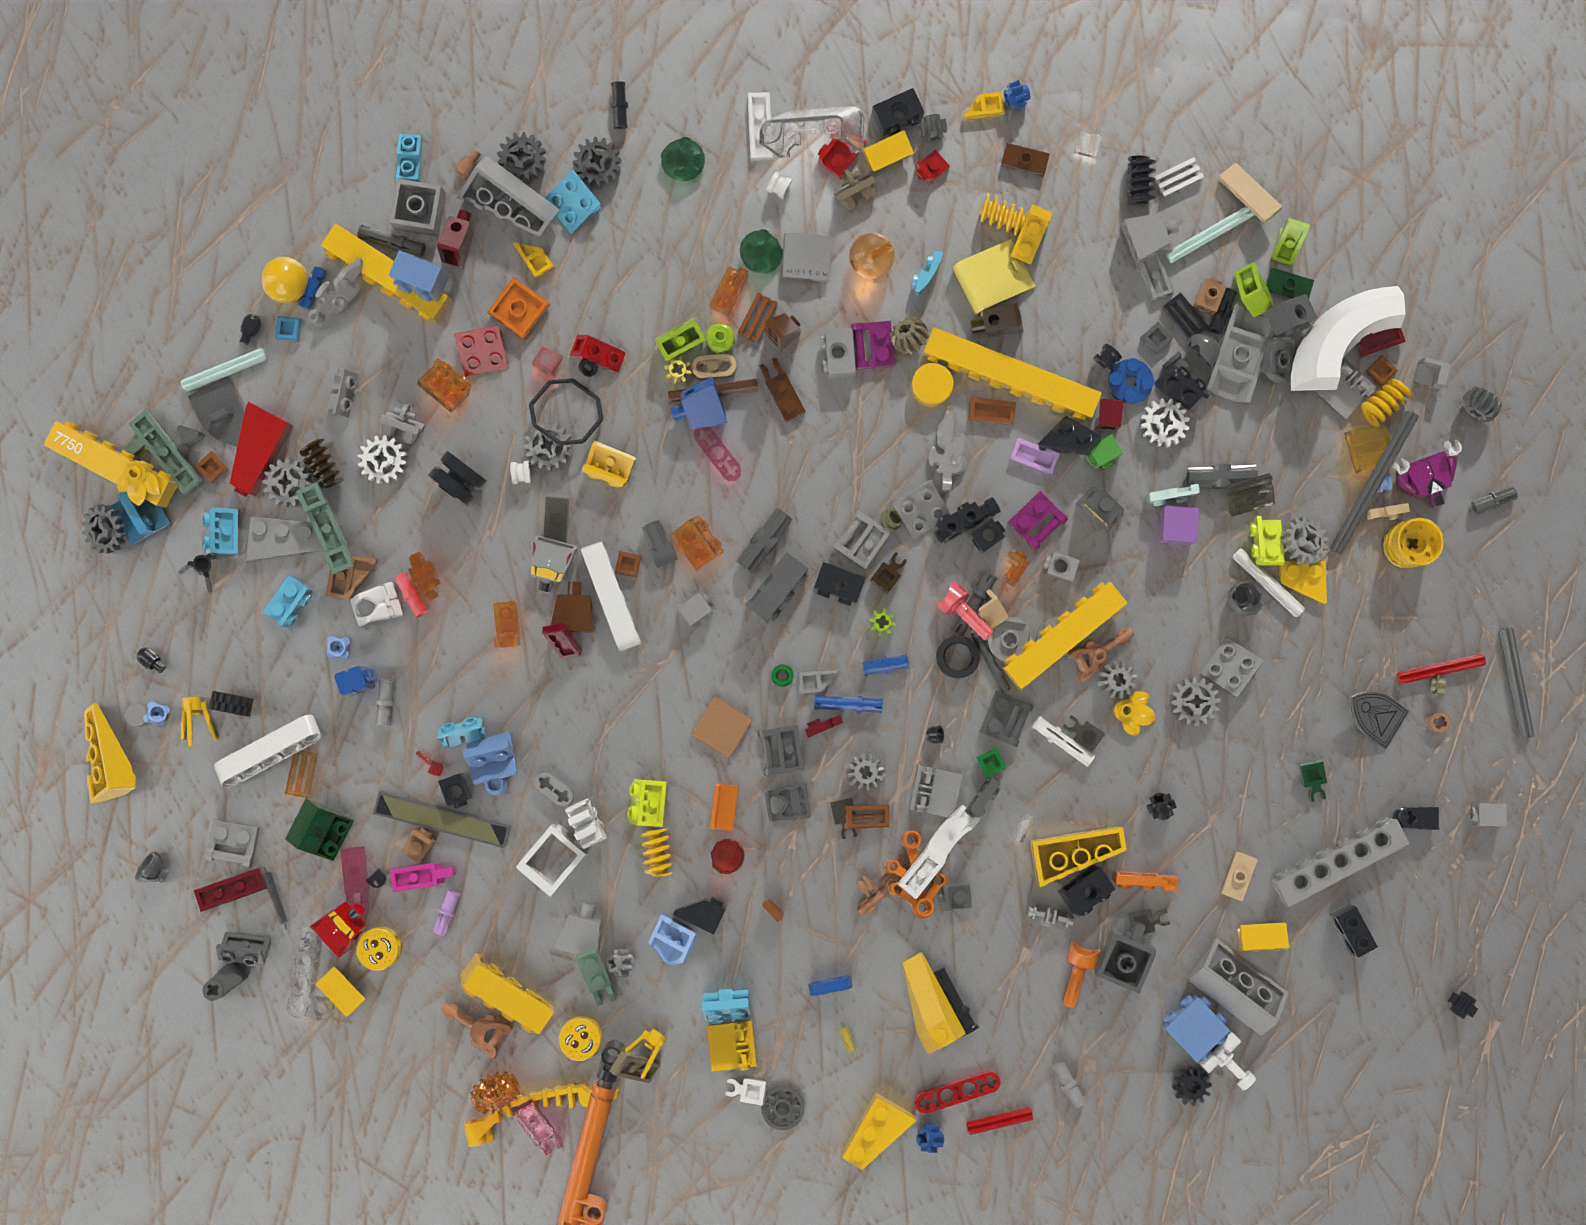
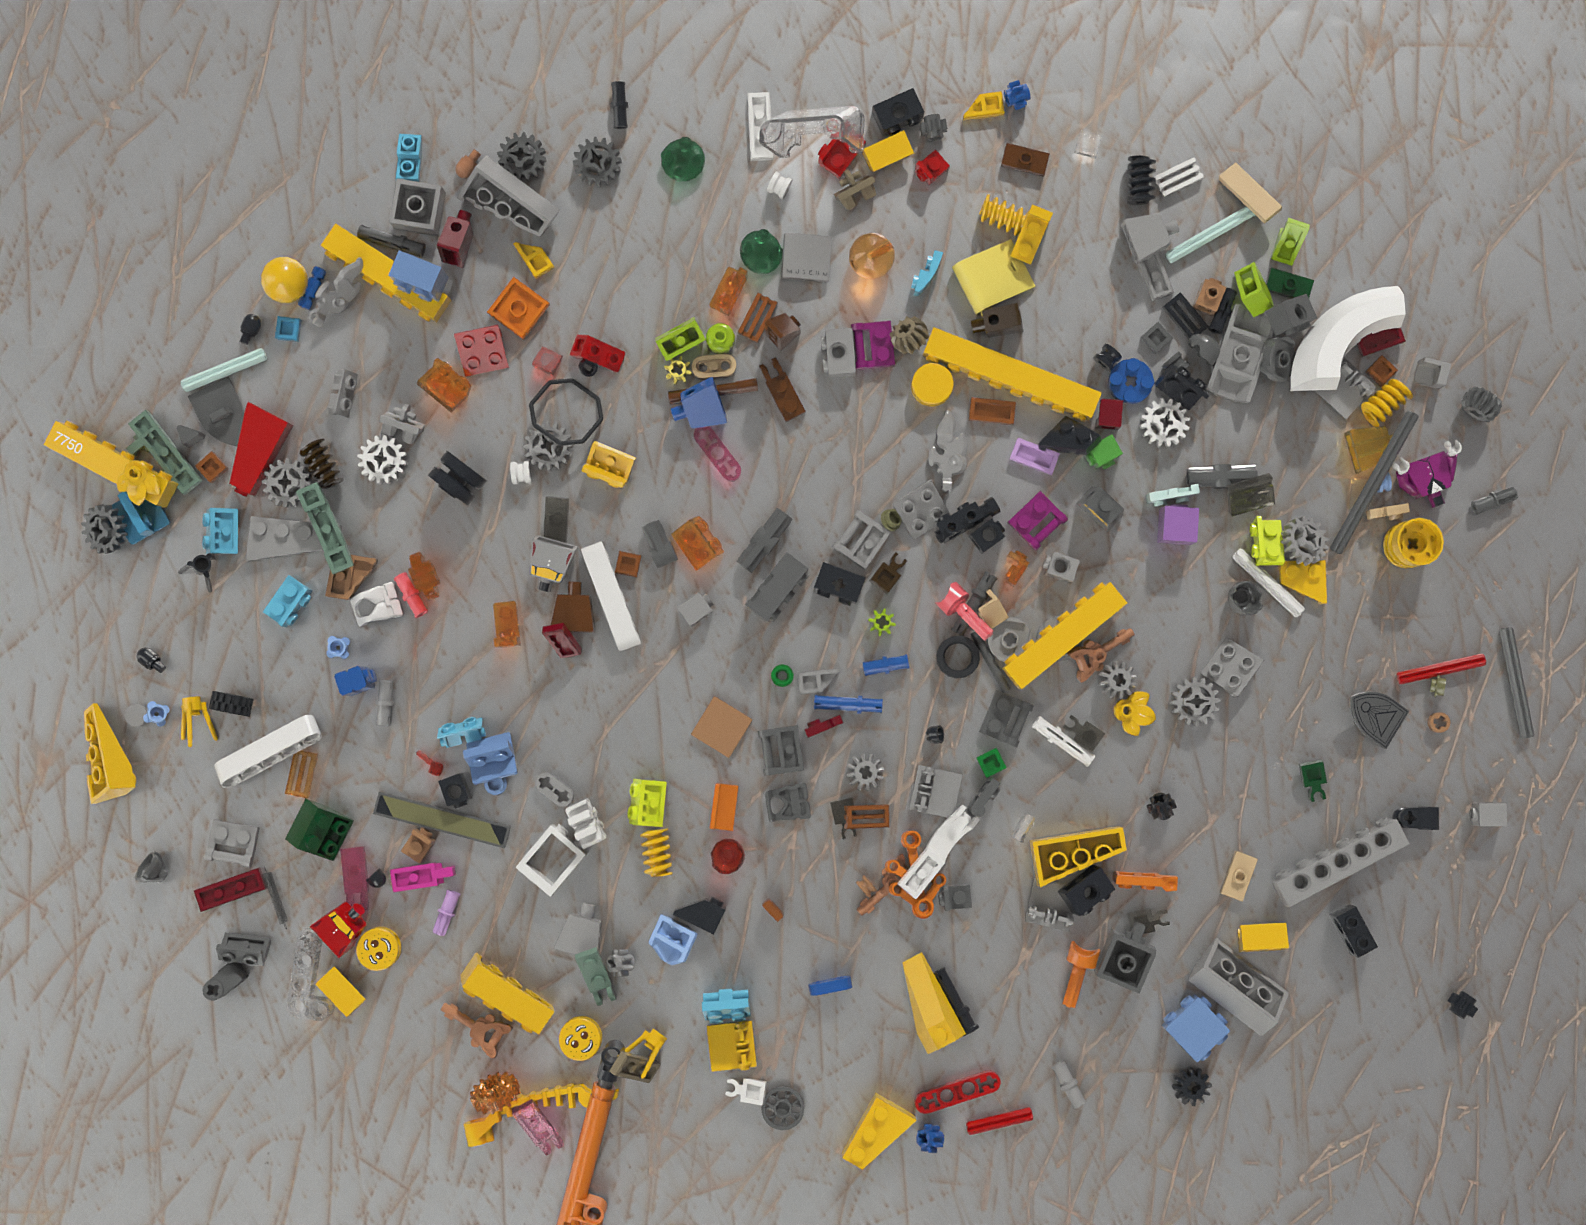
medium azure hinge [545,169,601,234] -> none
light yellow piece [839,1021,856,1058] -> none
white bar [1197,1031,1256,1090] -> none

